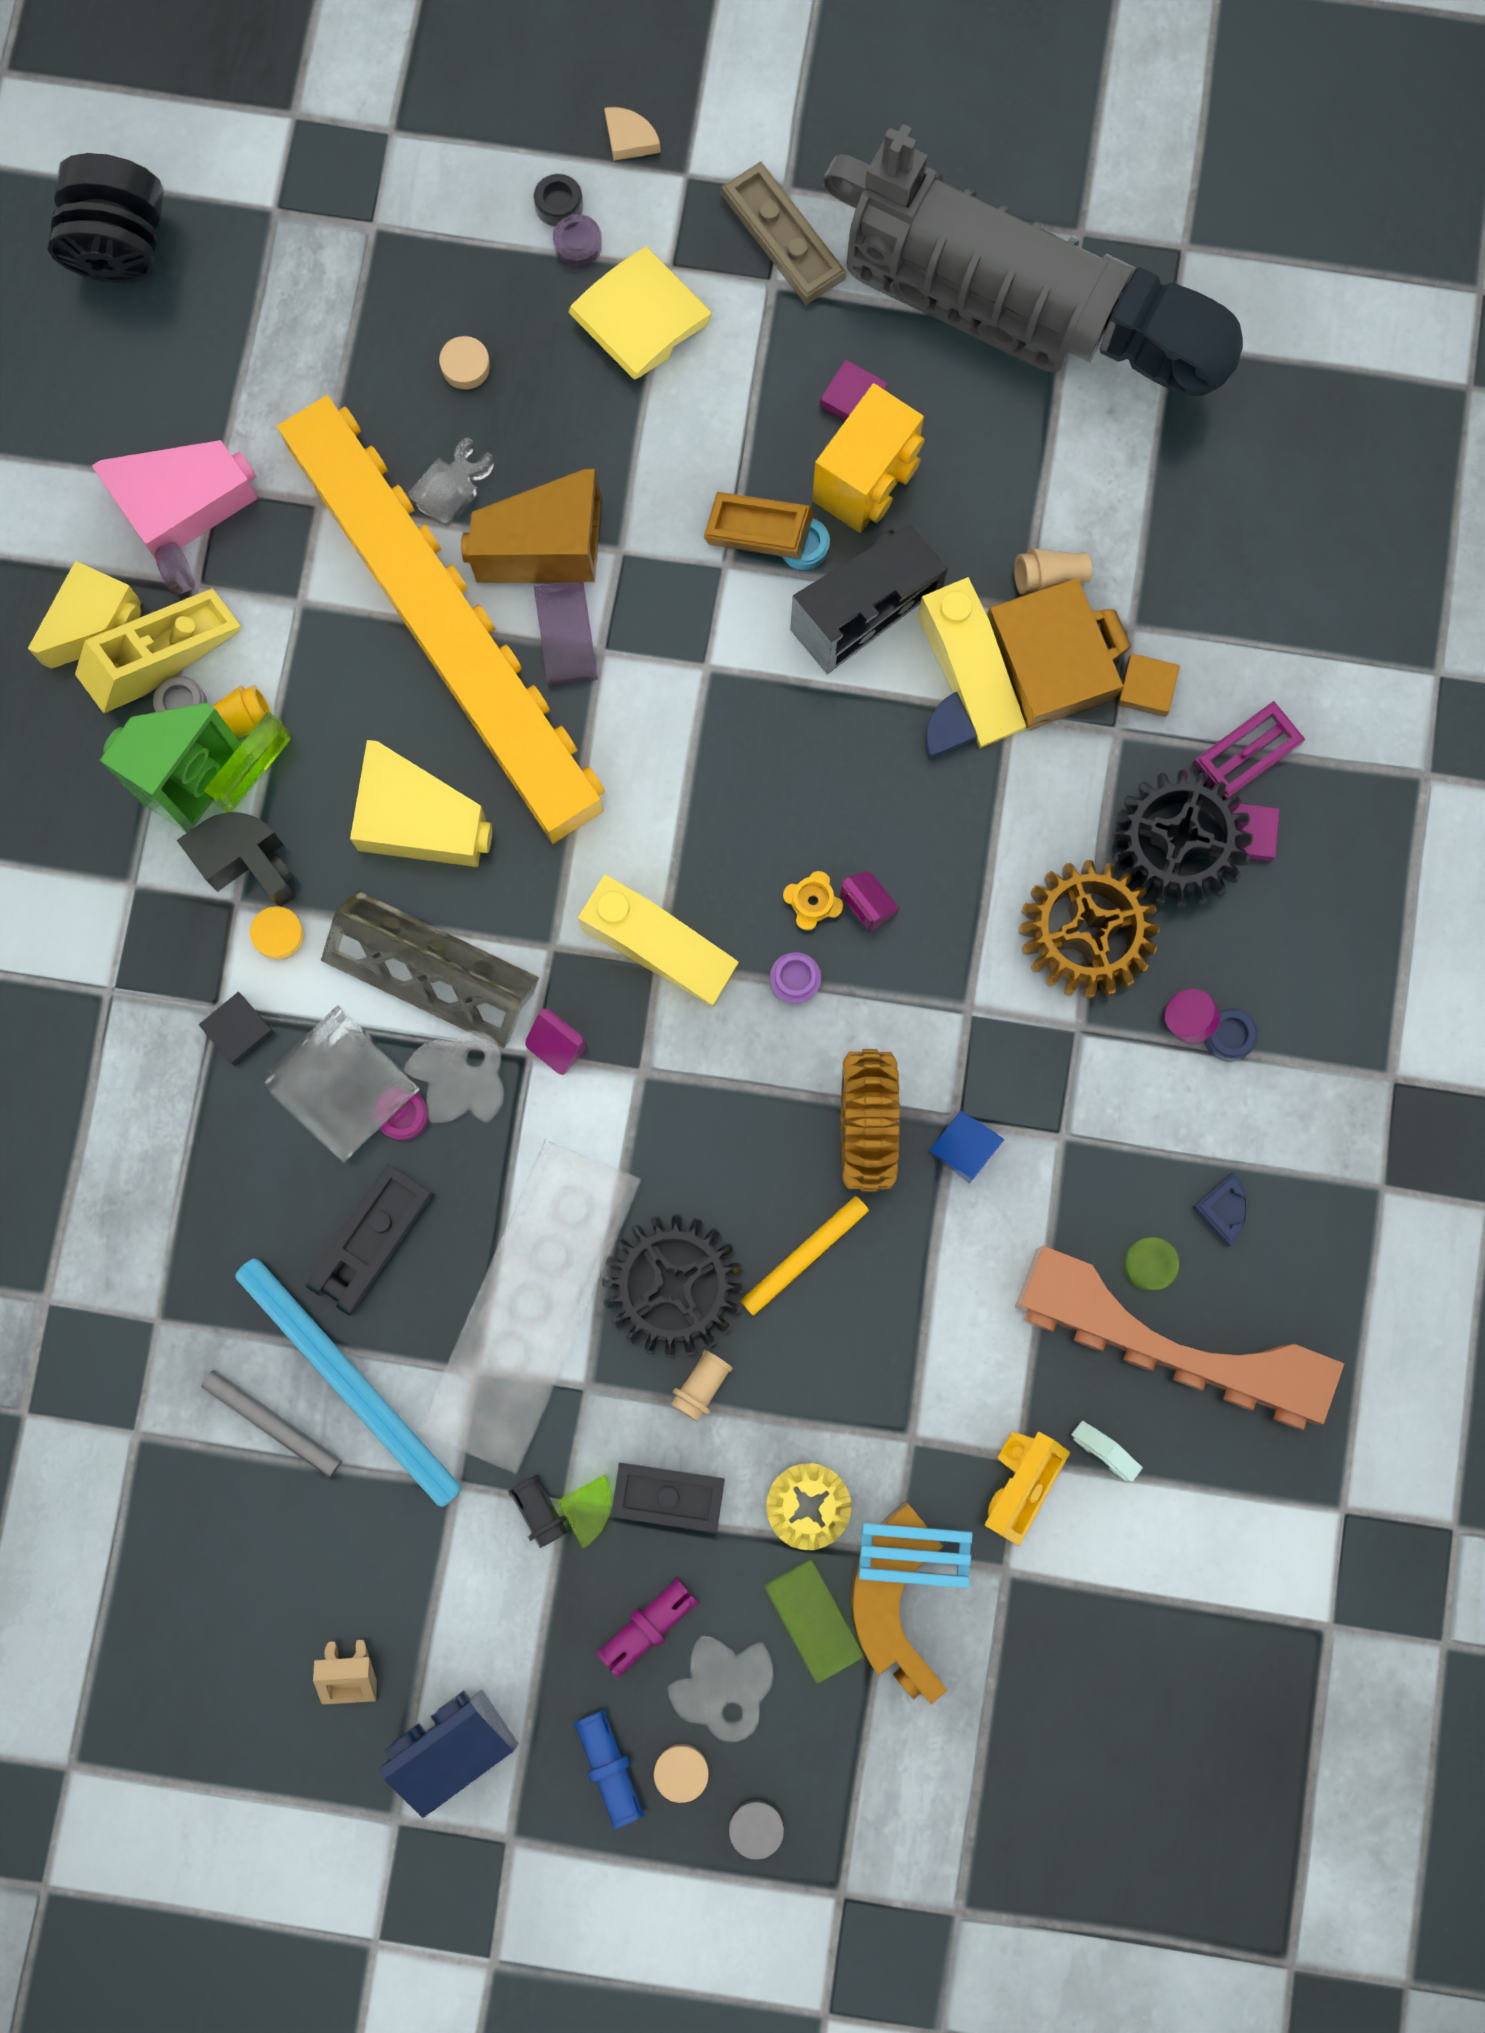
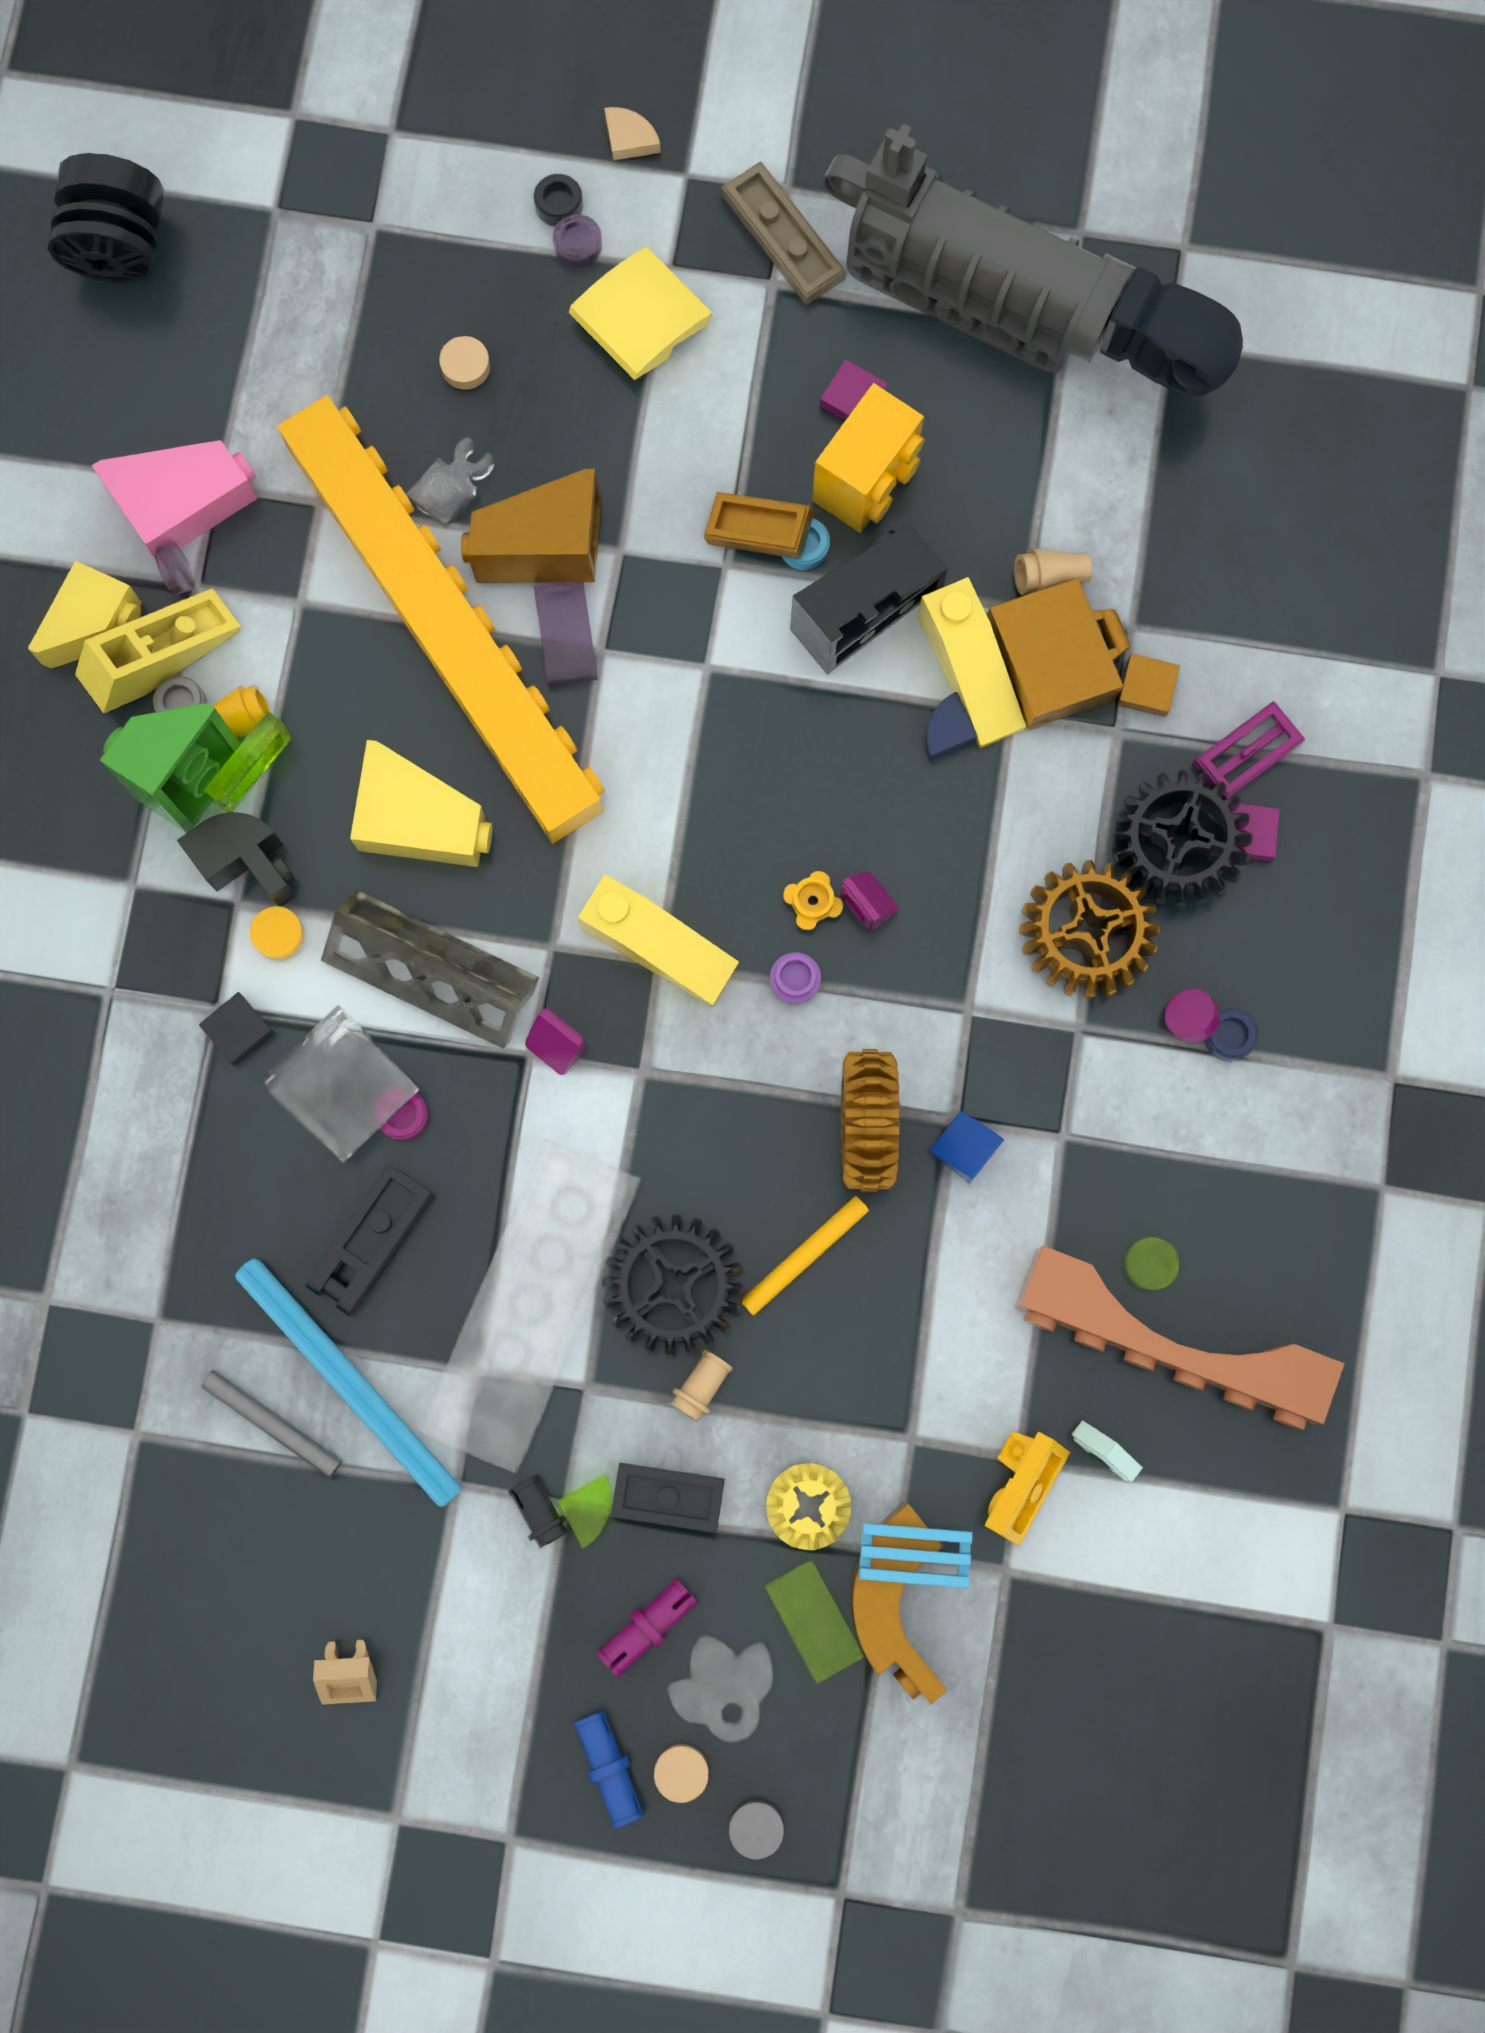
dark blue slope [377,1690,519,1818] -> none
clear plate [404,1031,504,1123] -> none
dark blue tile [1192,1172,1246,1247] -> none

